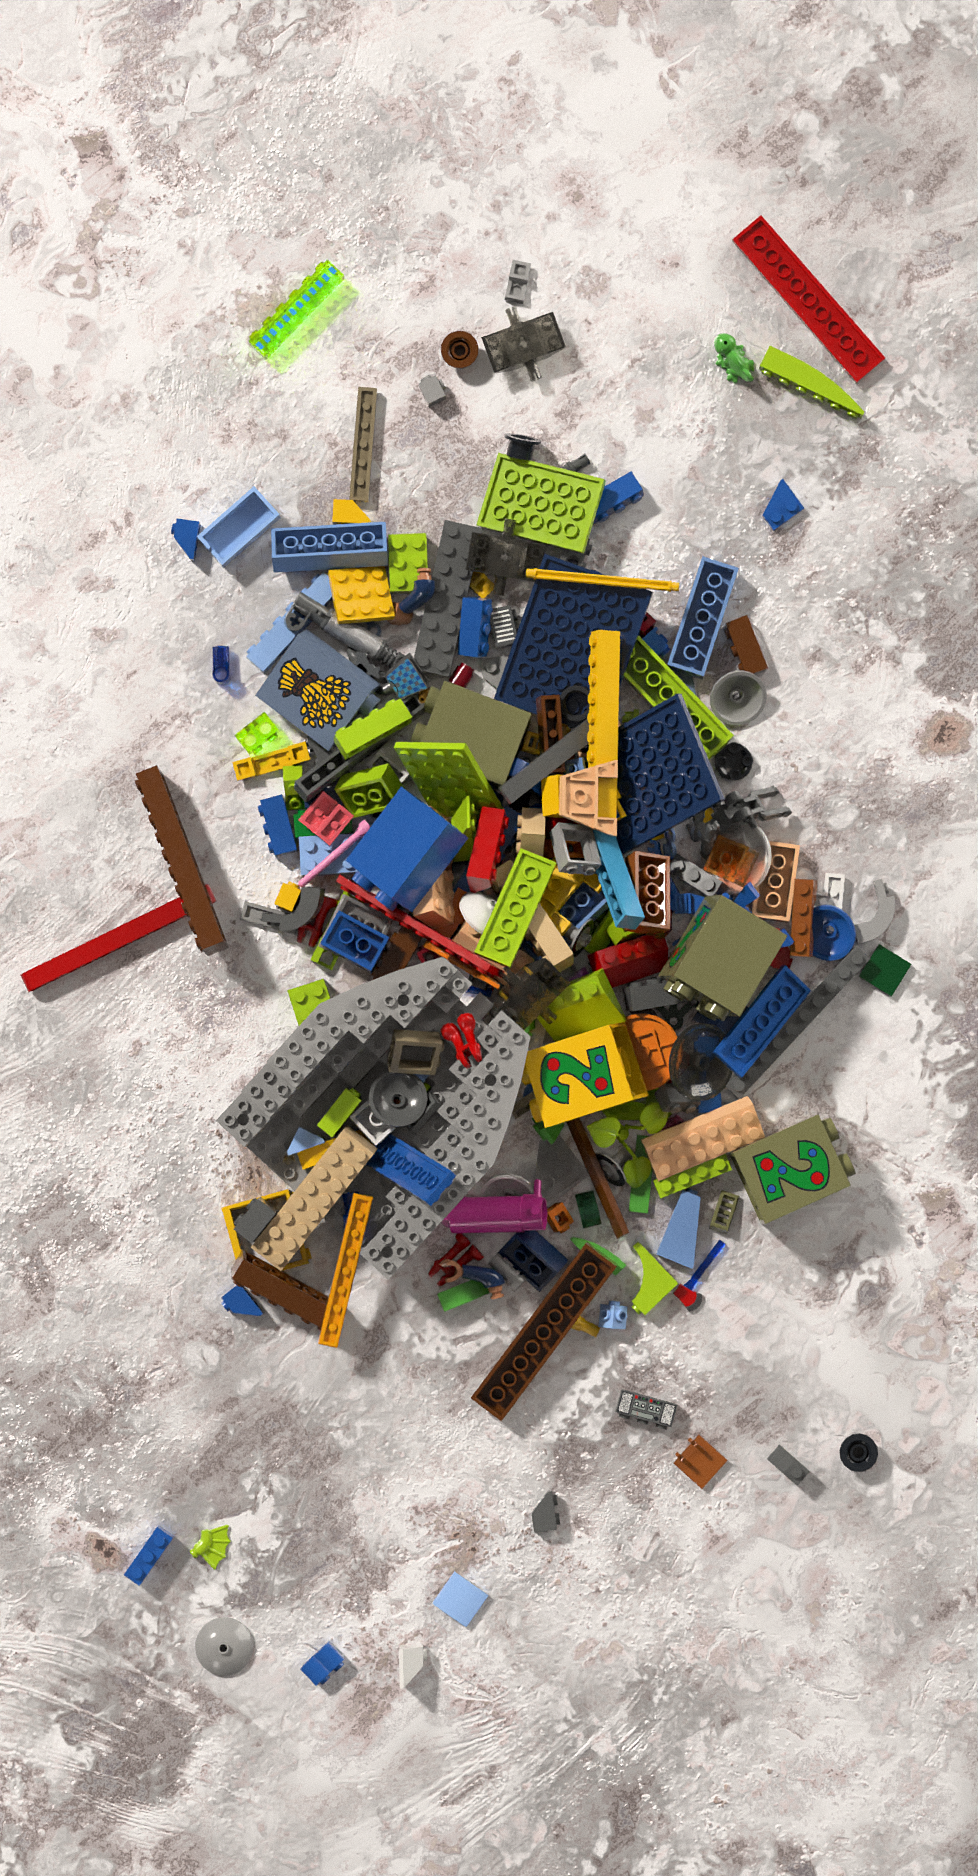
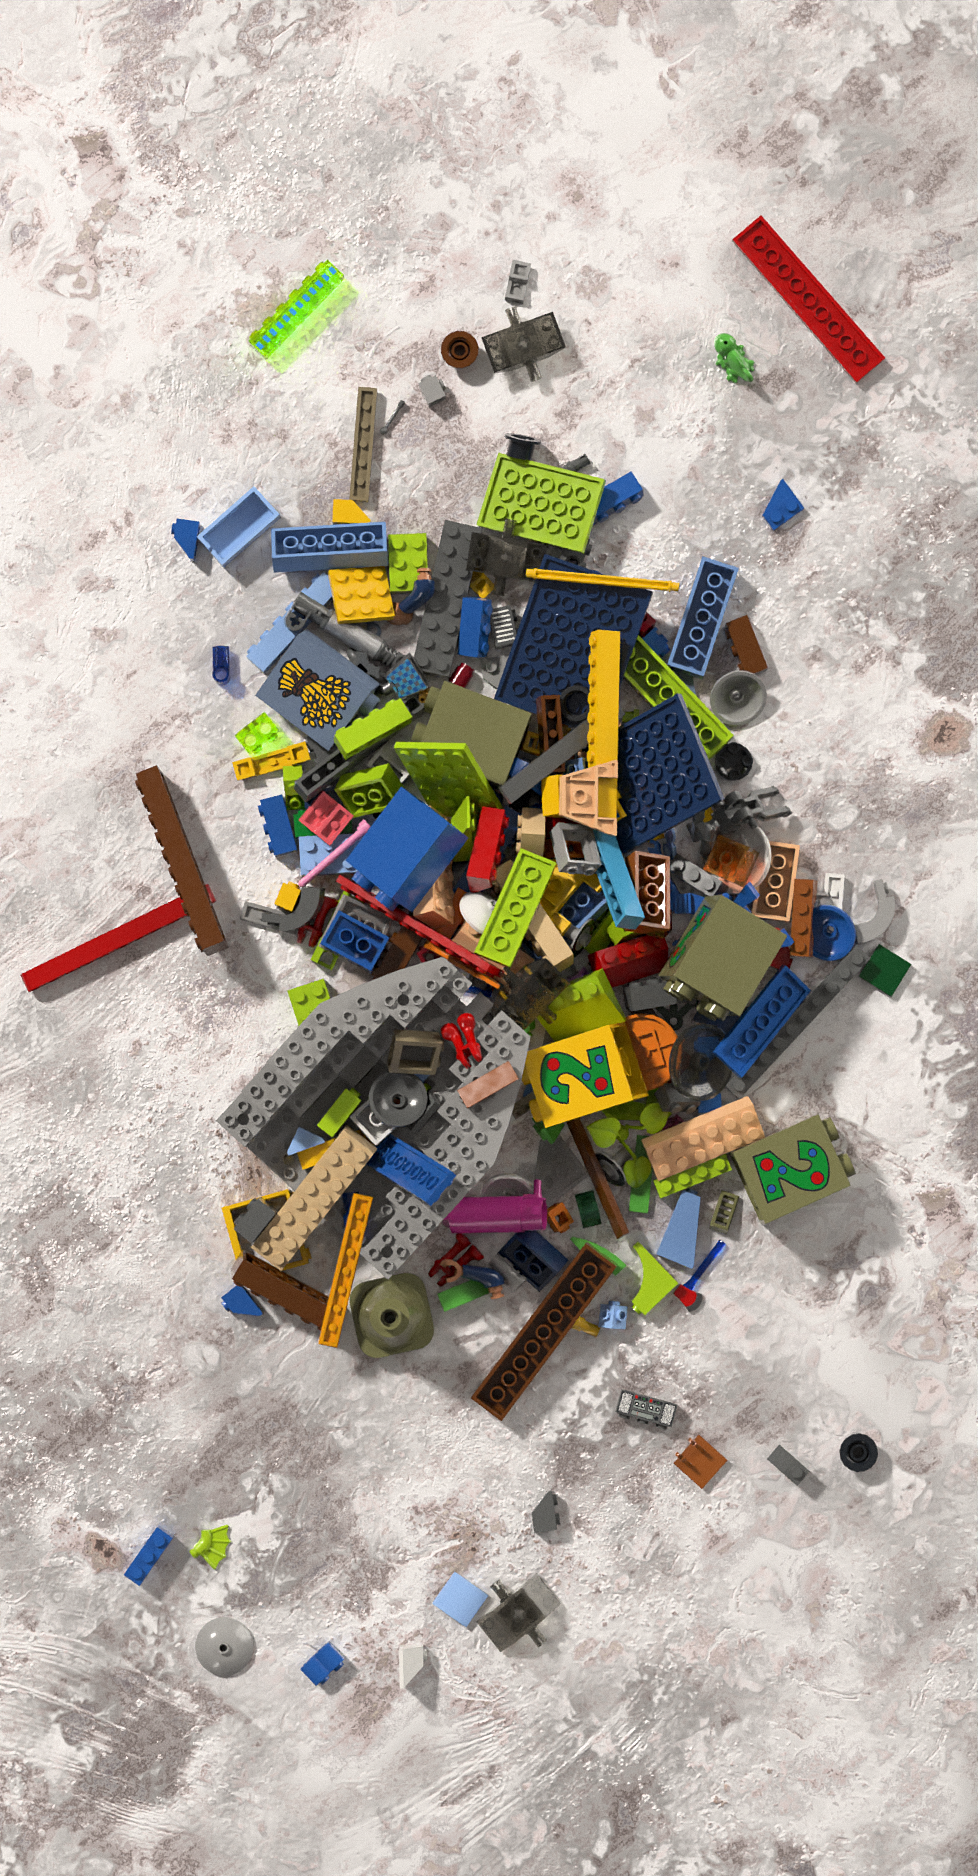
lime slope [759,346,864,419] -> none
none -> olive cone [349,1272,435,1358]
none -> dark grey hinge [380,400,405,435]
none -> slope [457,1061,519,1108]
none -> clear smoke slope [476,1573,561,1652]

